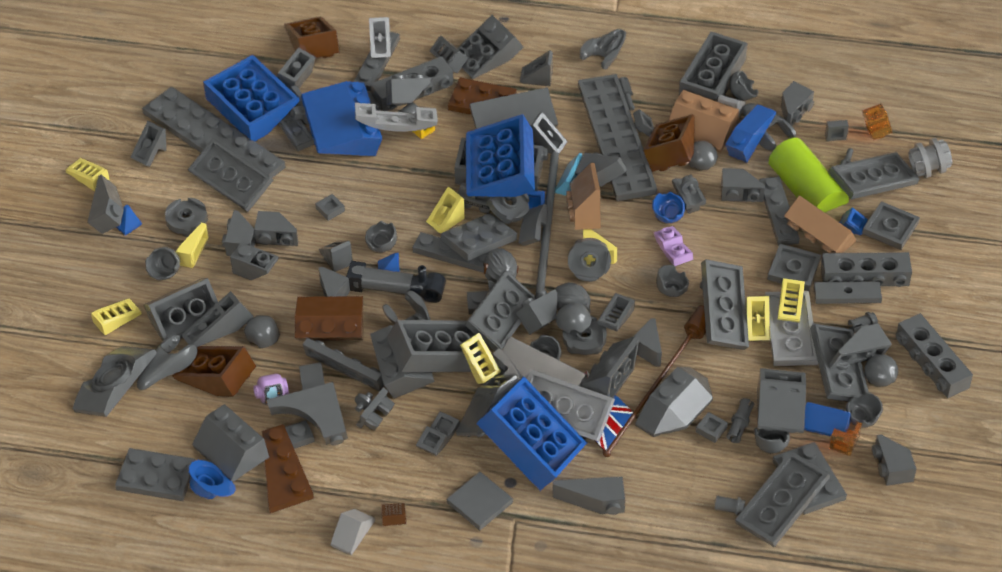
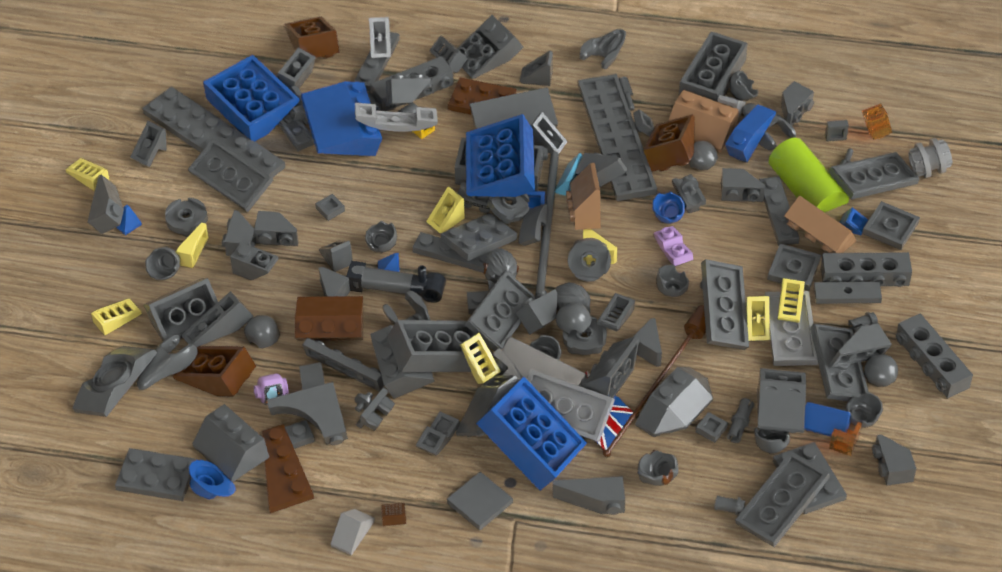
none -> dark grey hair [637,449,678,486]

